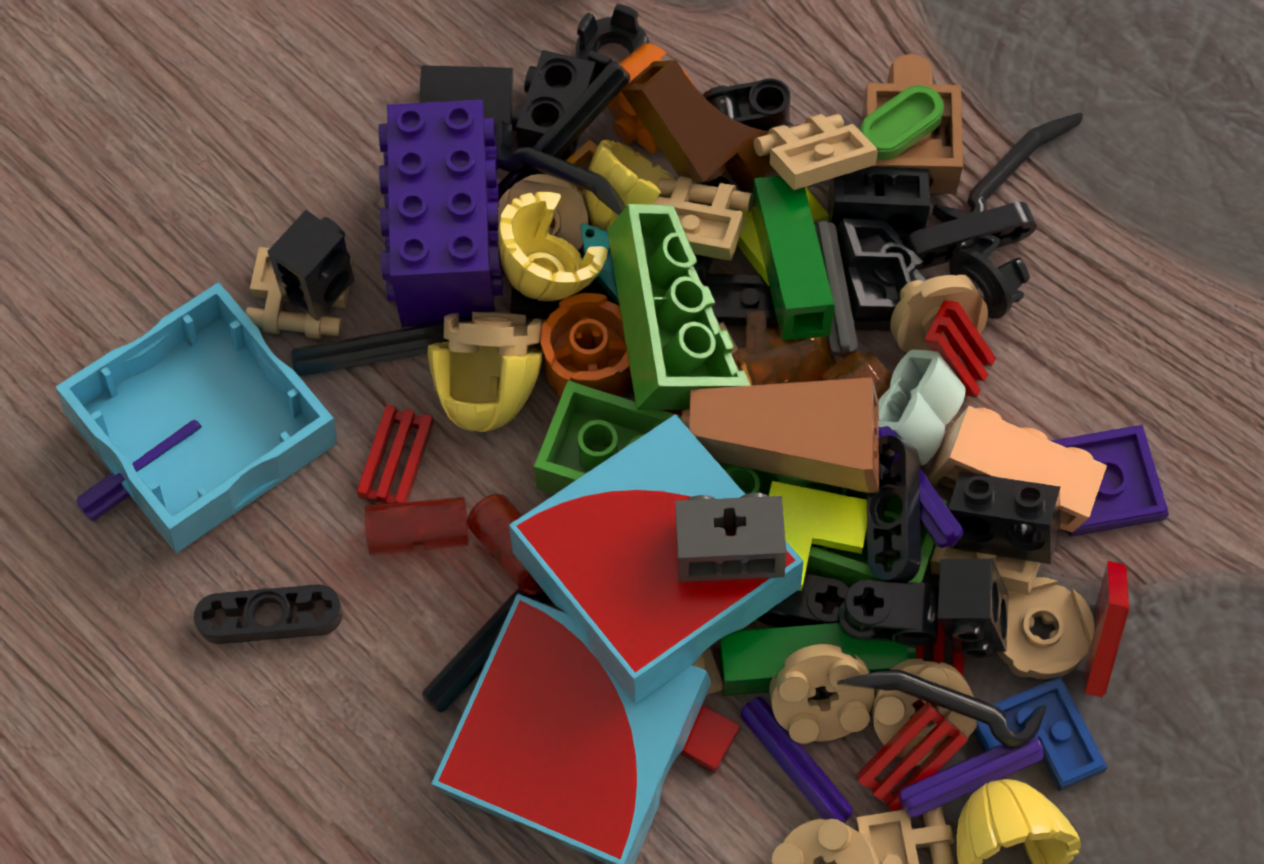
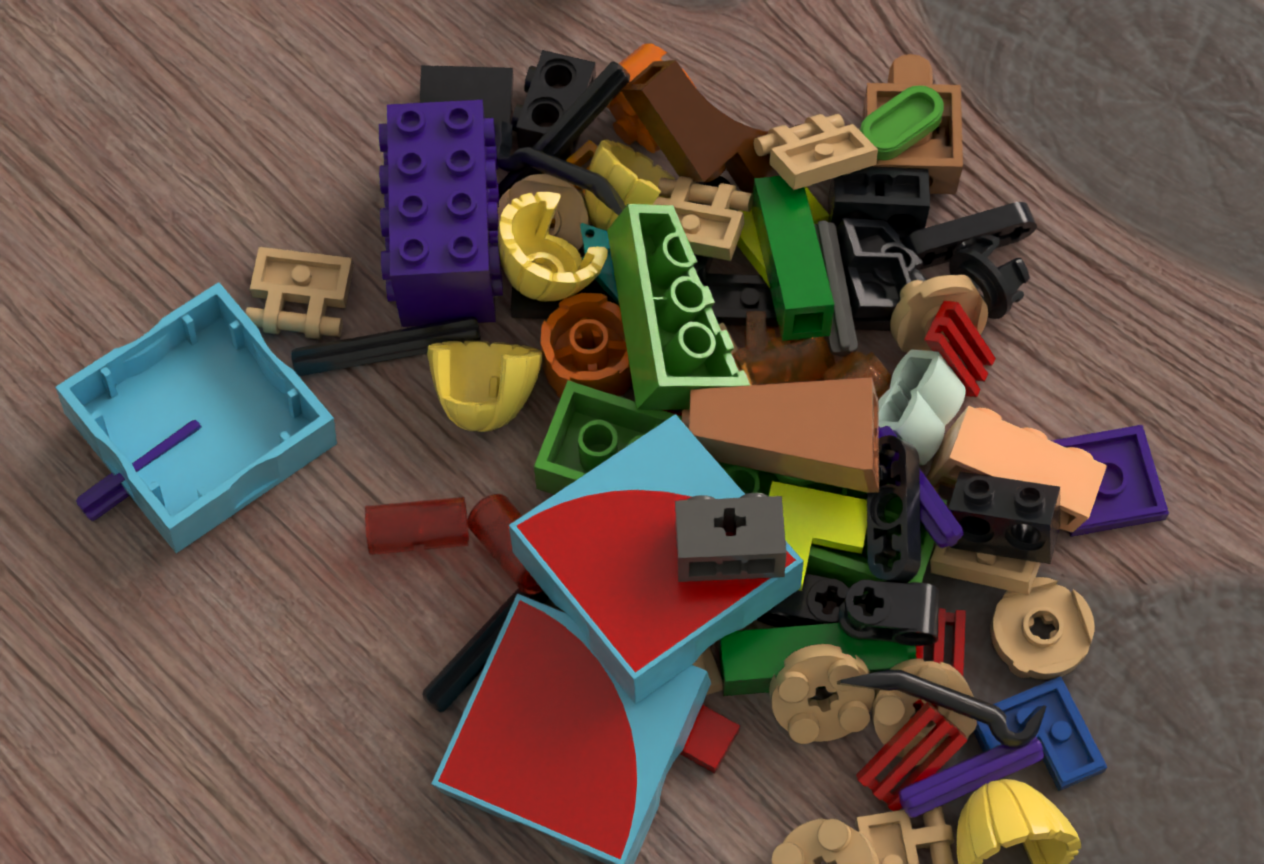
black beam [194,584,343,644] -> none
black brick [267,210,355,321] -> none
red tile [357,404,434,509] -> none
tan plate [443,312,542,356] -> none
black piece [576,4,650,78] -> none
black piece [703,78,790,131] -> none
dark purple axle [740,696,853,823] -> none
black piece [932,113,1083,222] -> none
black brick [938,558,1009,658] -> none
red tile [1084,561,1129,698] -> none

